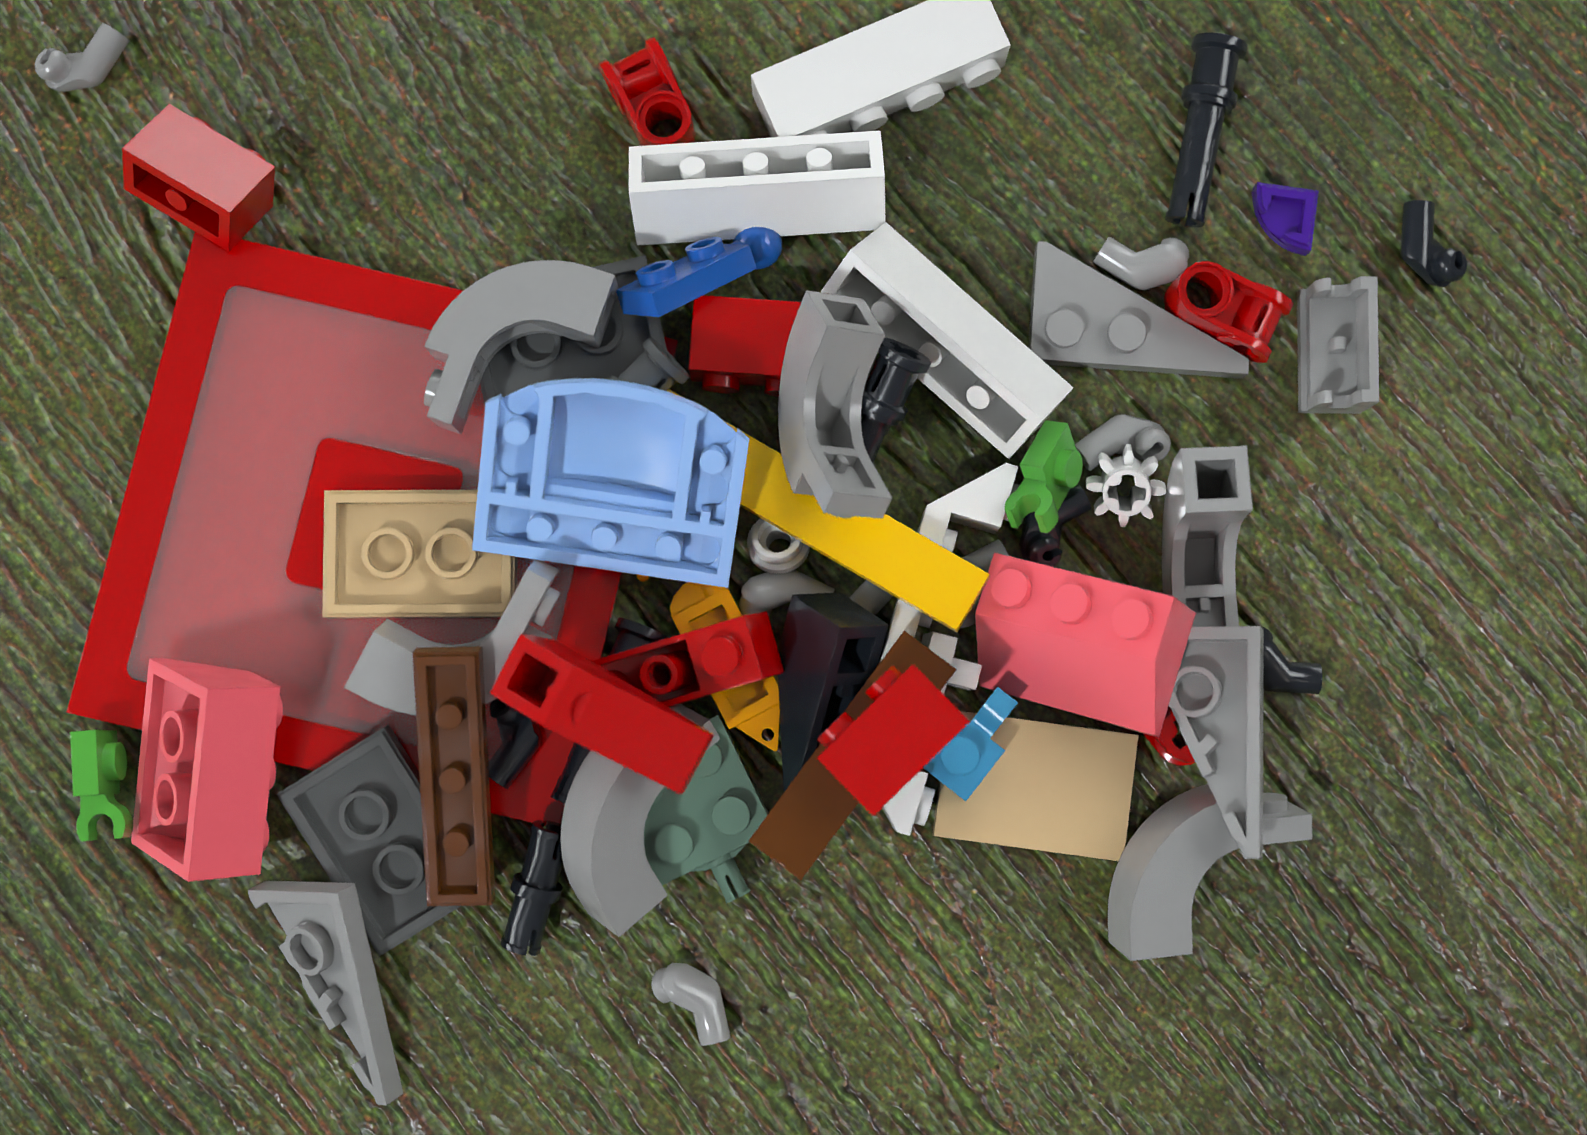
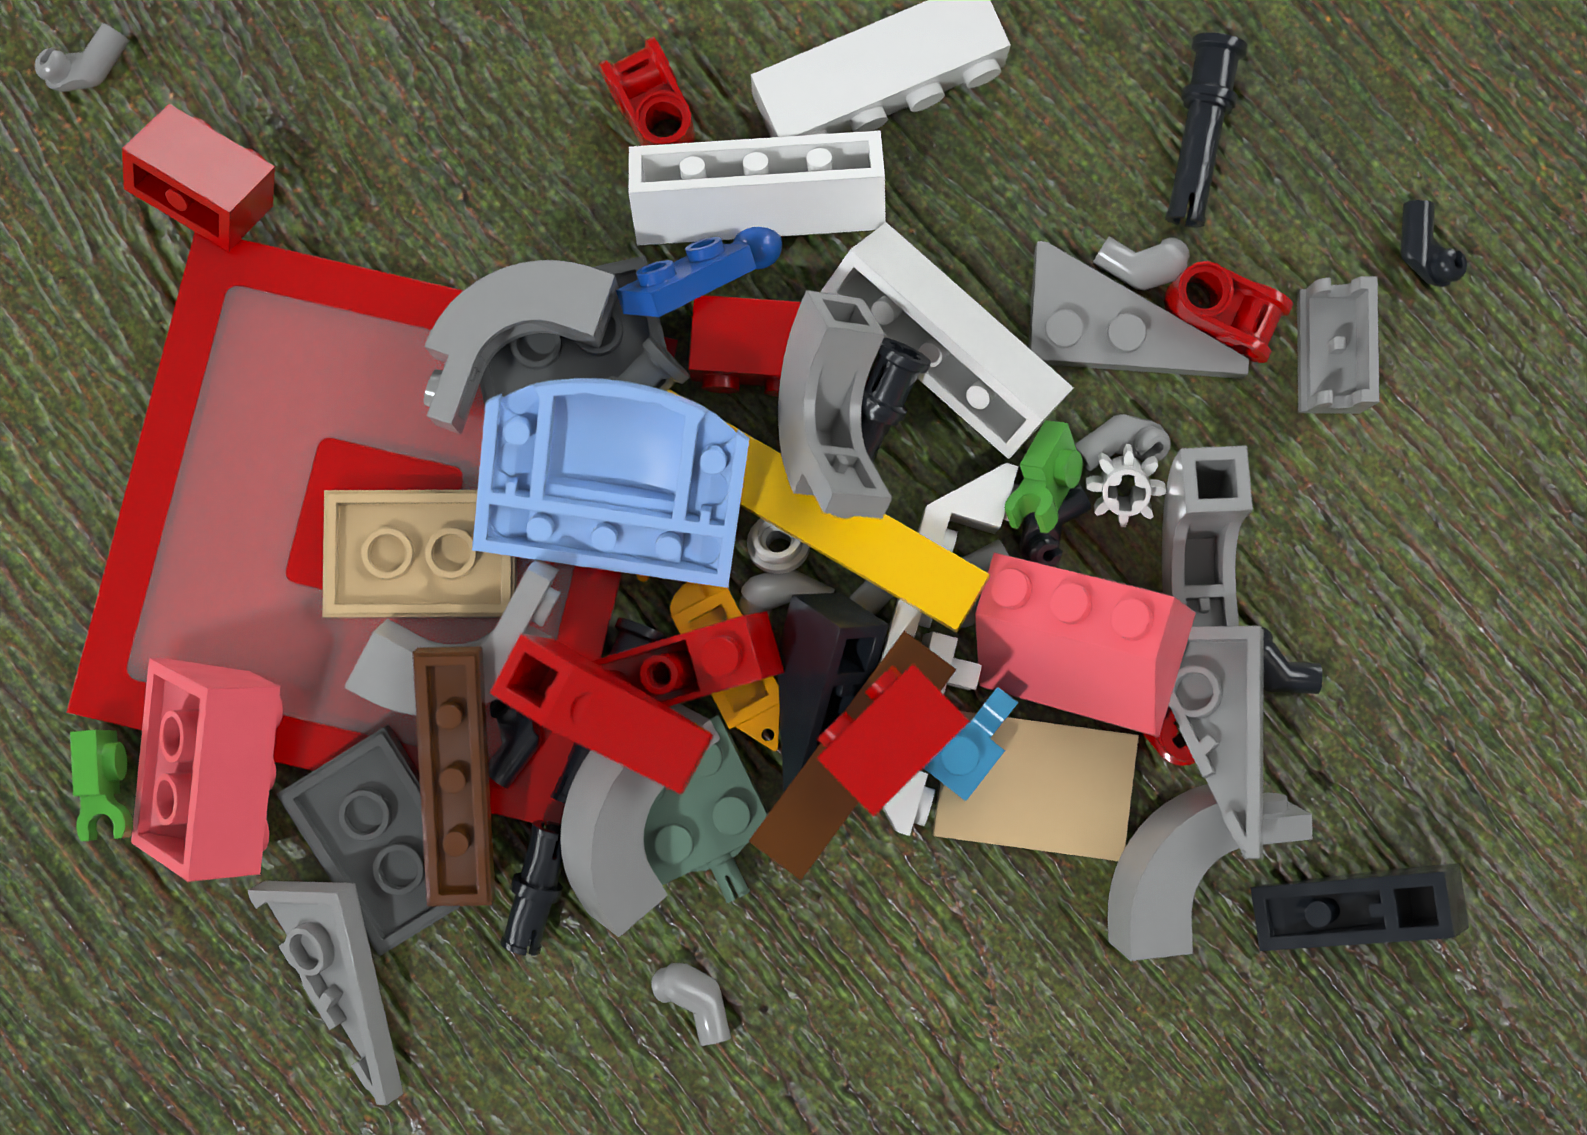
dark purple tile [1252,182,1319,256] -> none
none -> black slope [1250,863,1469,951]

